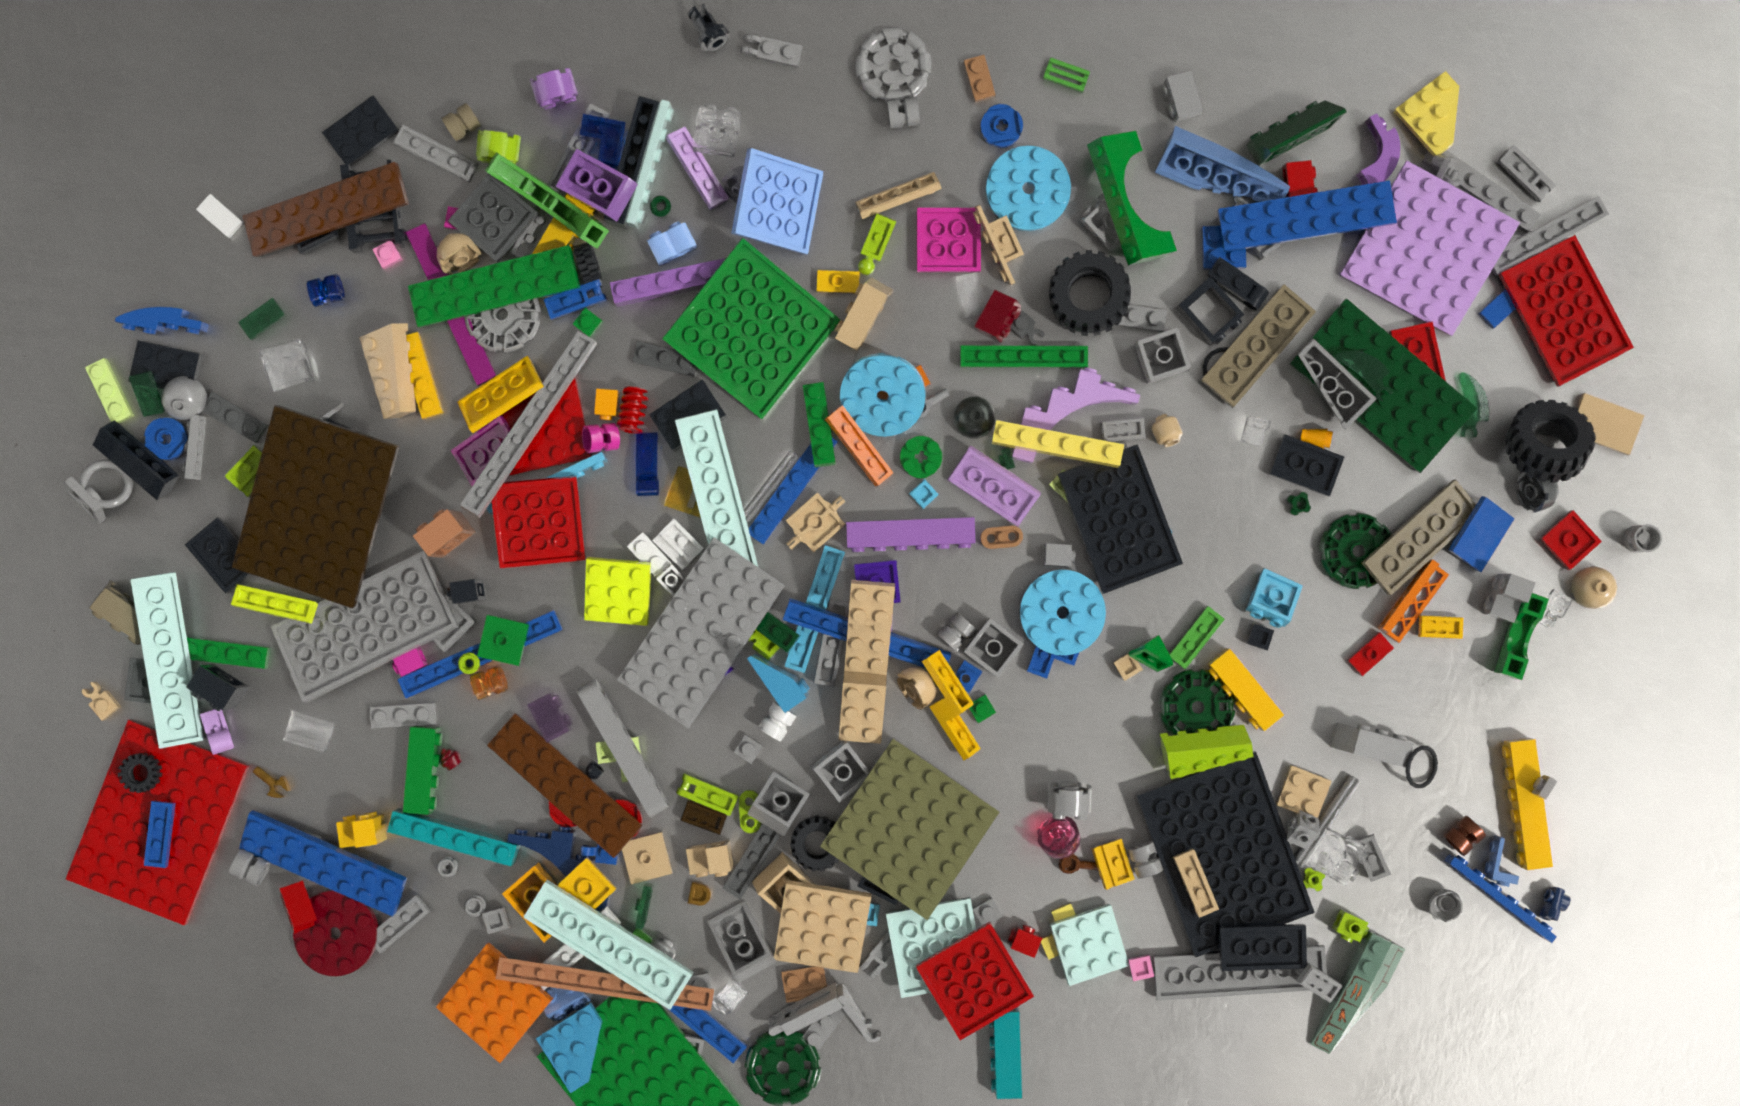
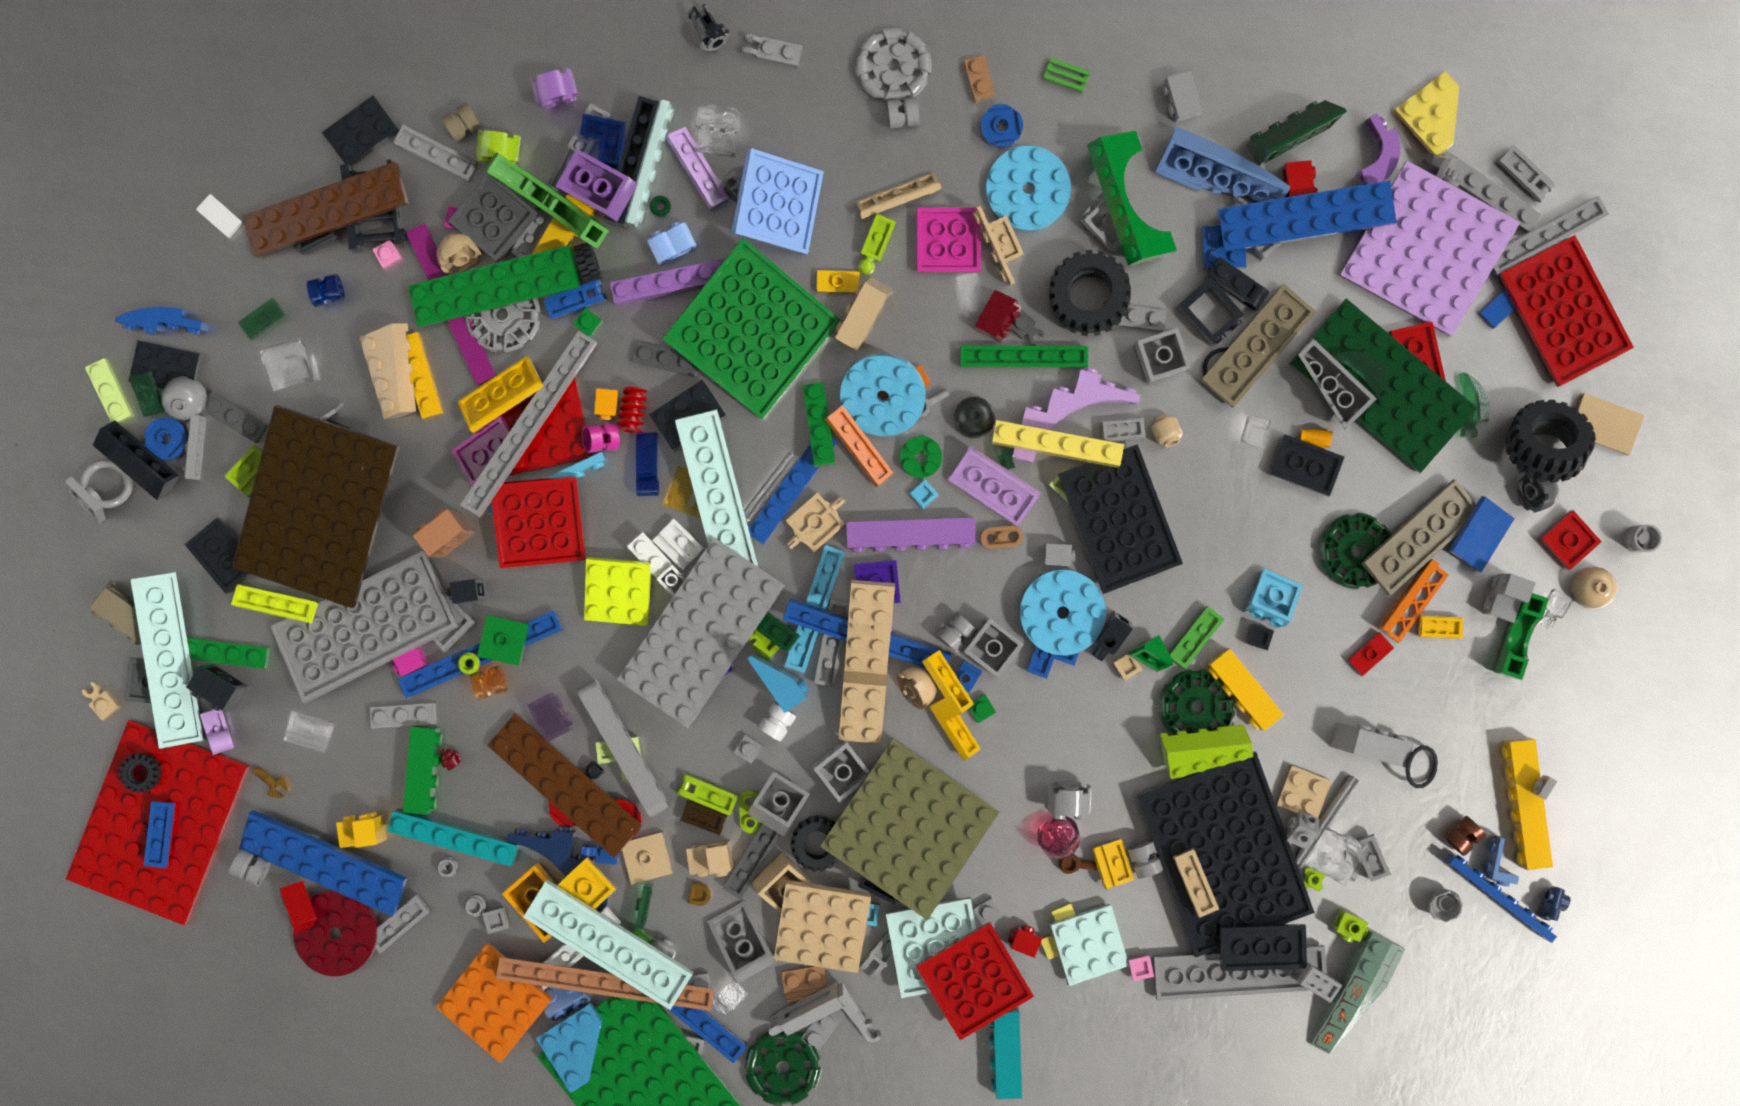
dark green plate [1287,492,1311,516] -> none
none -> black torso [1092,611,1133,661]

